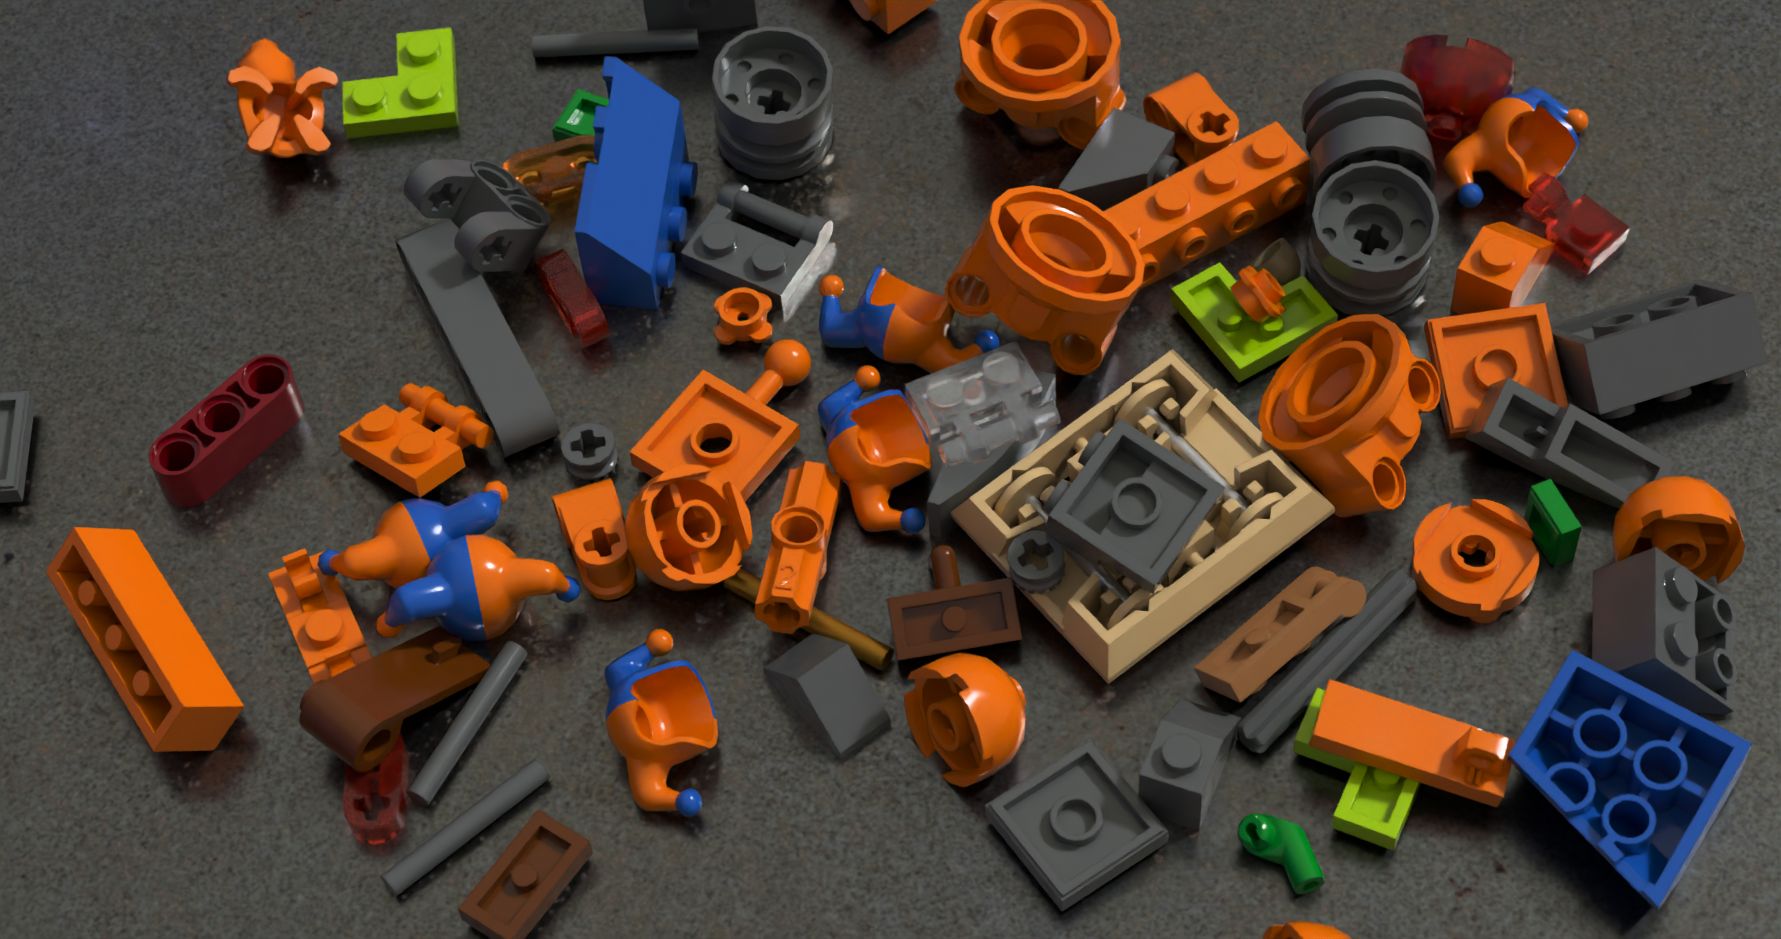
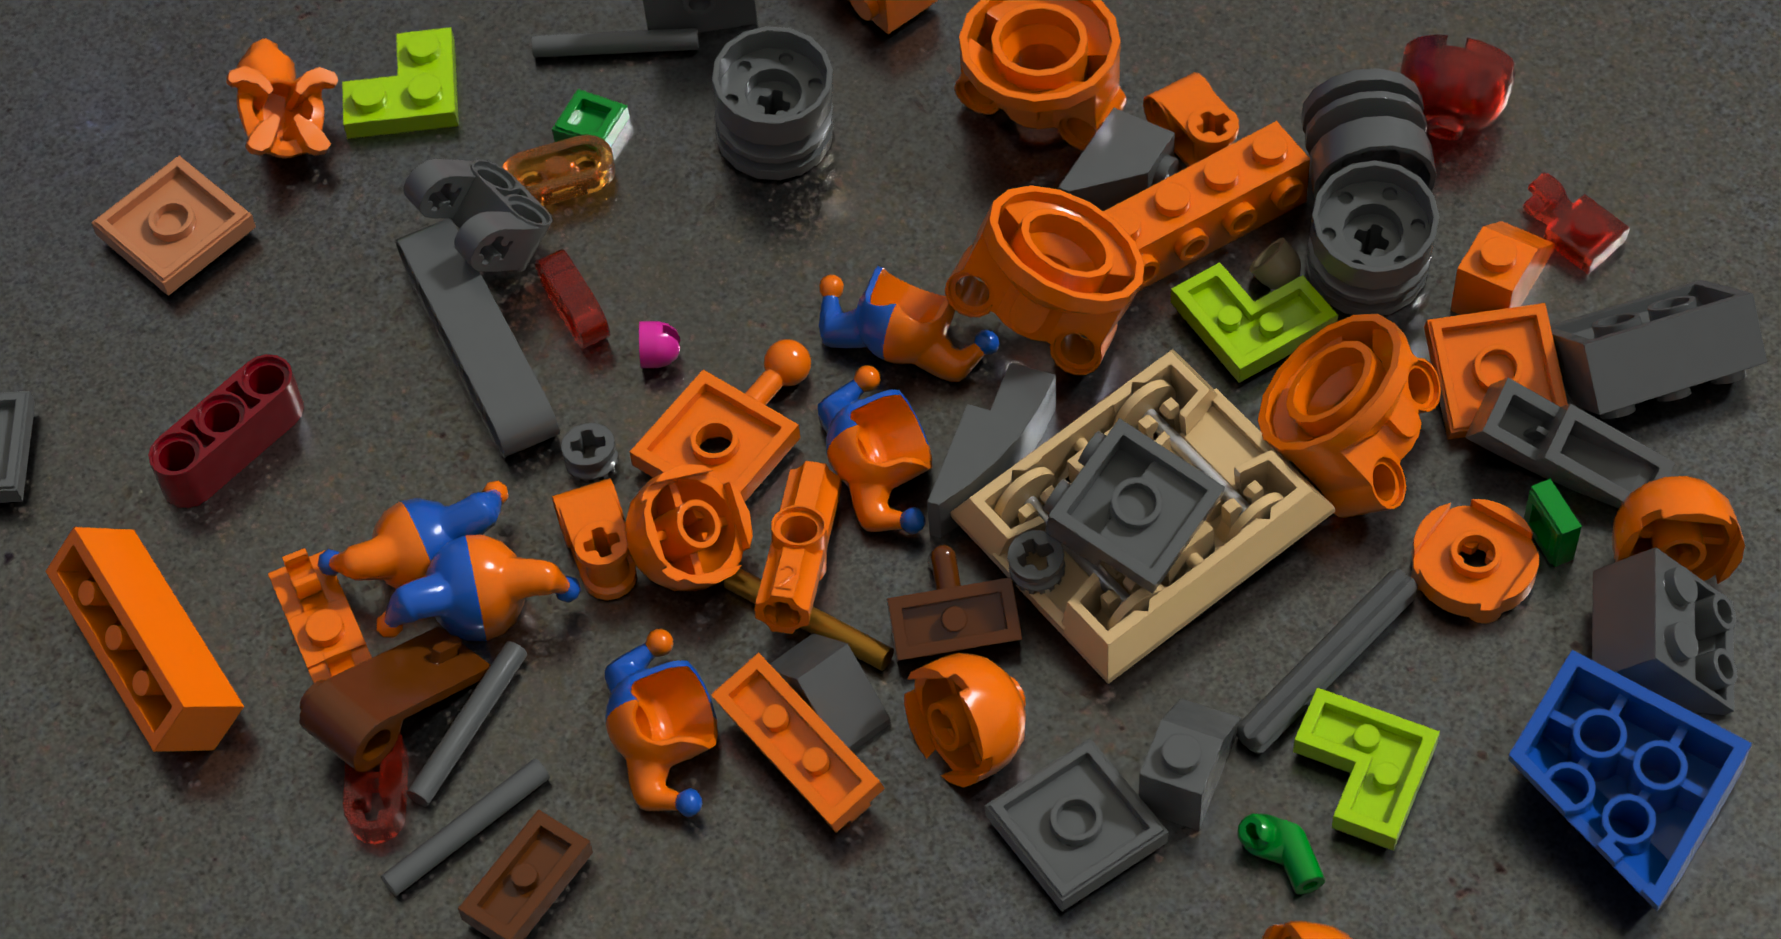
orange plate [338,383,494,498] -> none
blue wedge [575,56,698,310] -> none
dark grey plate [681,179,833,309] -> none
orange plate [714,288,773,345] -> none
clear plate [905,341,1060,468] -> none
medium nougat plate [1193,566,1367,703] -> none
orange plate [1231,265,1286,324] -> none
orange hinge [1308,679,1517,808] -> none
orange piece [1443,87,1589,208] -> none
none -> nougat plate [91,156,256,296]
none -> dark pink hinge [639,321,680,369]
none -> orange plate [711,652,885,832]

